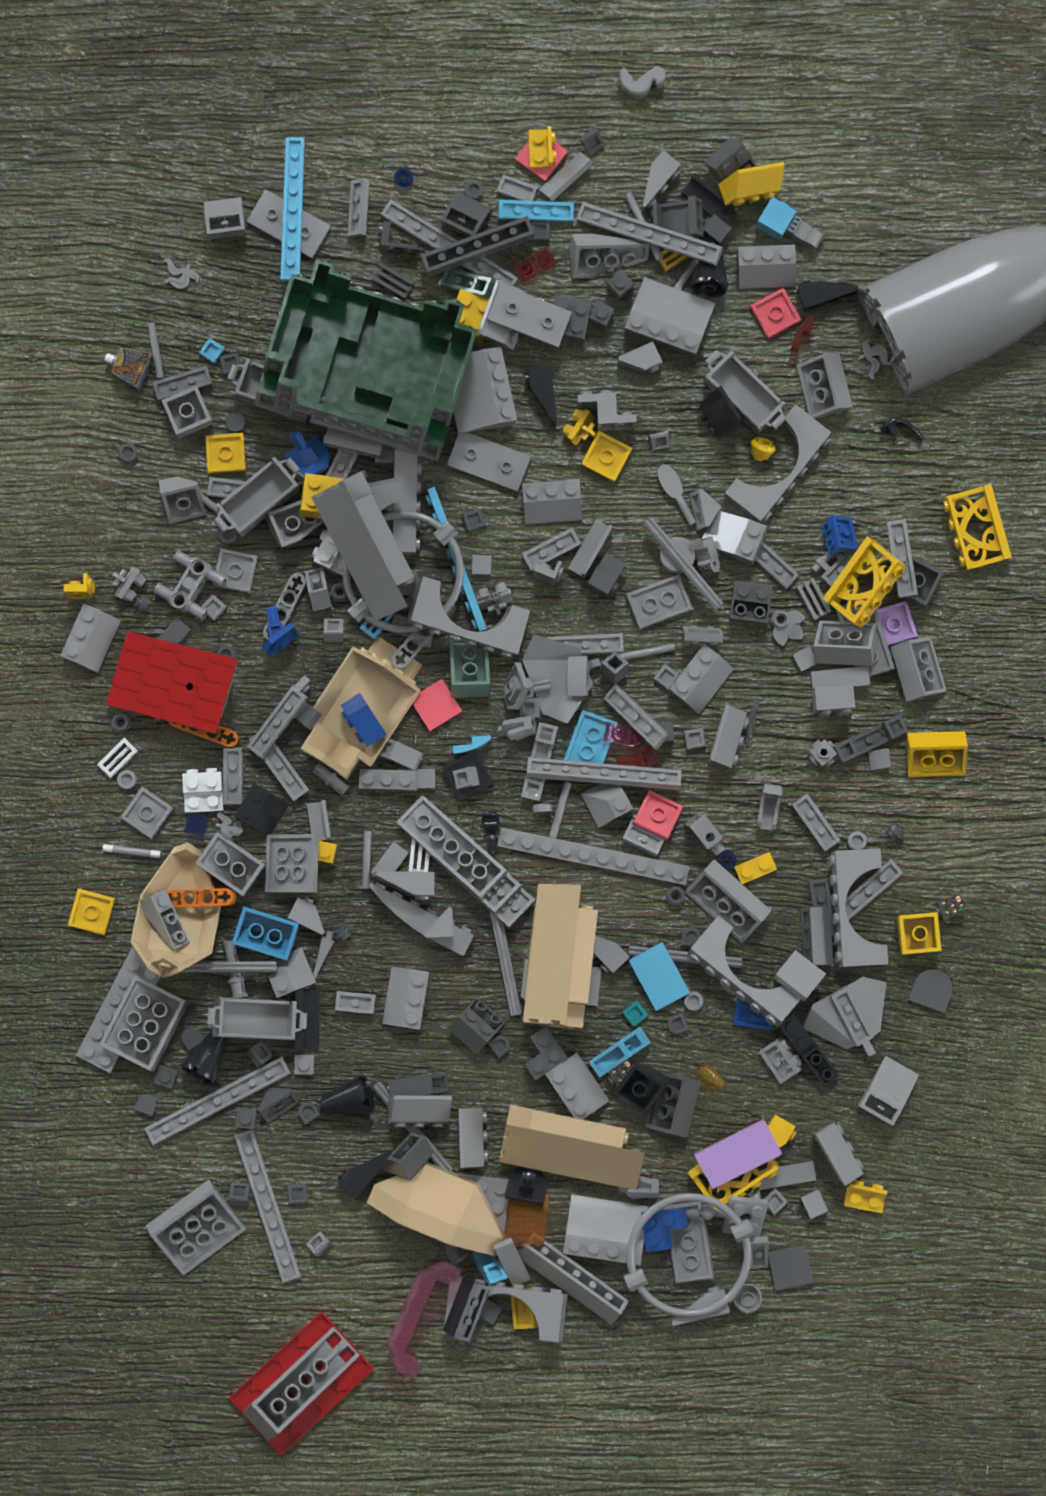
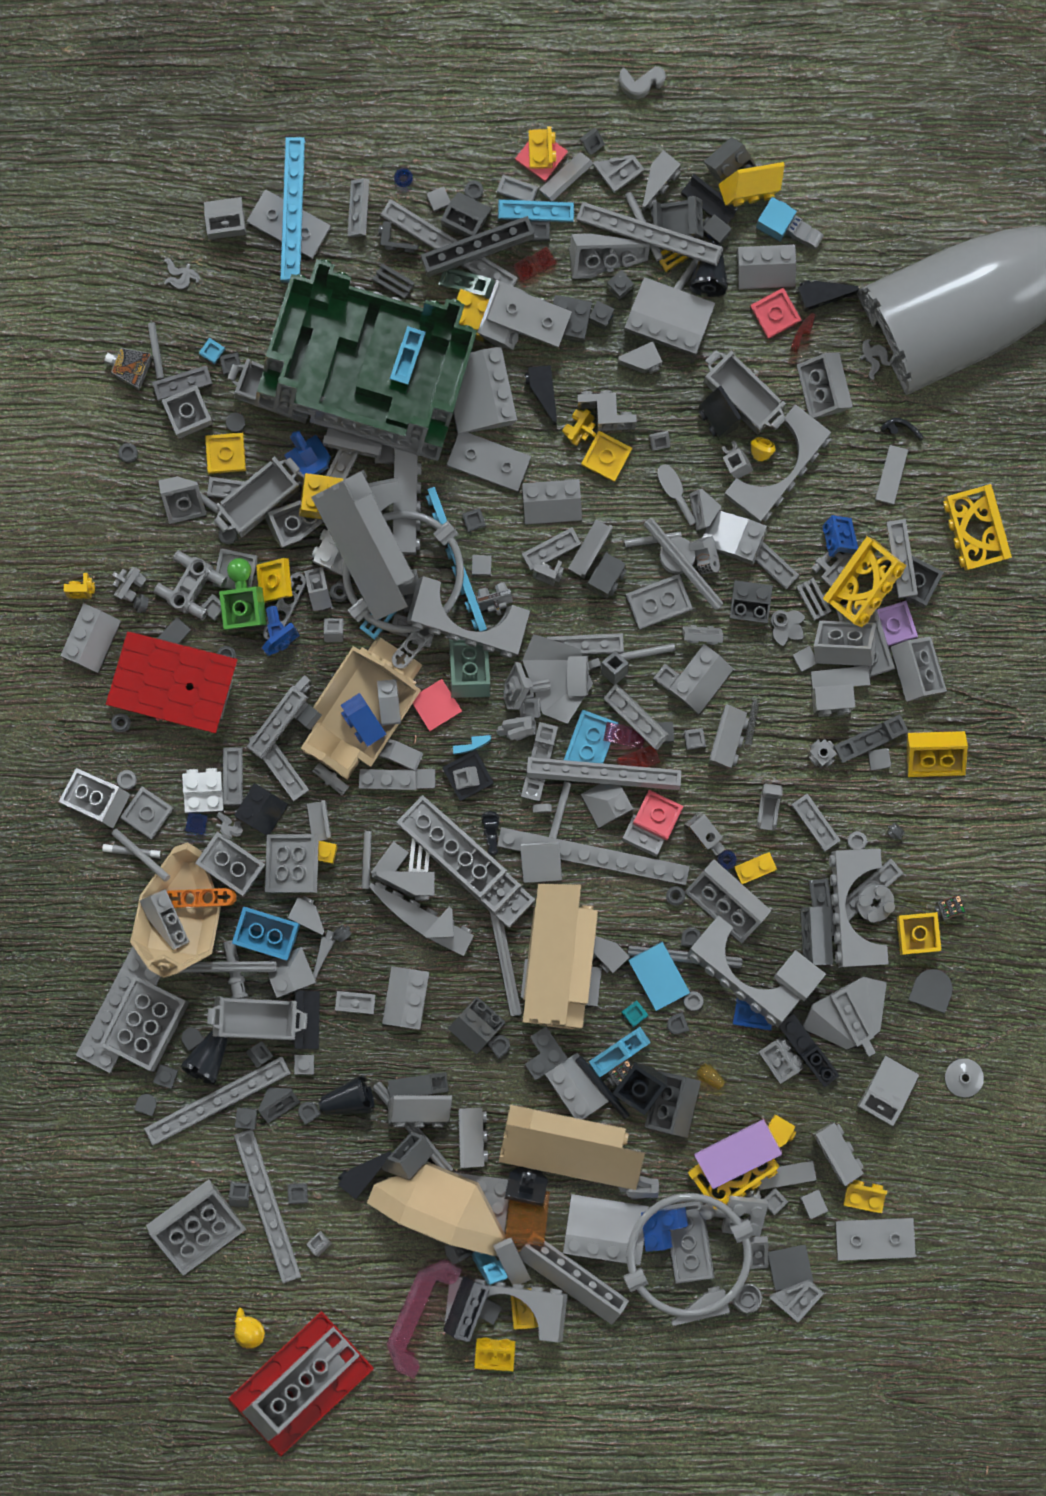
yellow tile [68,889,116,936] -> none
white tile [97,738,138,778] -> none
orange beam [169,722,239,748] -> none
none -> light grey slope [59,768,131,828]
none -> light grey bar [112,829,170,882]
none -> bright green brick [219,558,267,630]
none -> yellow hat [234,1308,265,1349]
none -> yellow plate [256,558,292,603]
none -> light grey slope [377,679,401,726]
none -> medium azure slope [390,326,426,385]
none -> light grey tile [426,186,450,212]
none -> yellow bracket [474,1337,515,1371]
none -> light grey tile [520,842,562,883]
none -> black bar [575,1055,630,1120]
none -> light grey wing [593,155,645,193]
none -> light grey bar [624,532,682,547]
none -> light grey brick [722,441,754,479]
none -> light grey wing [770,1279,824,1322]
none -> light grey plate [835,1218,916,1261]
none -> light grey plate [855,883,895,922]
none -> light grey tile [875,445,908,505]
none -> light grey dish [945,1059,984,1097]

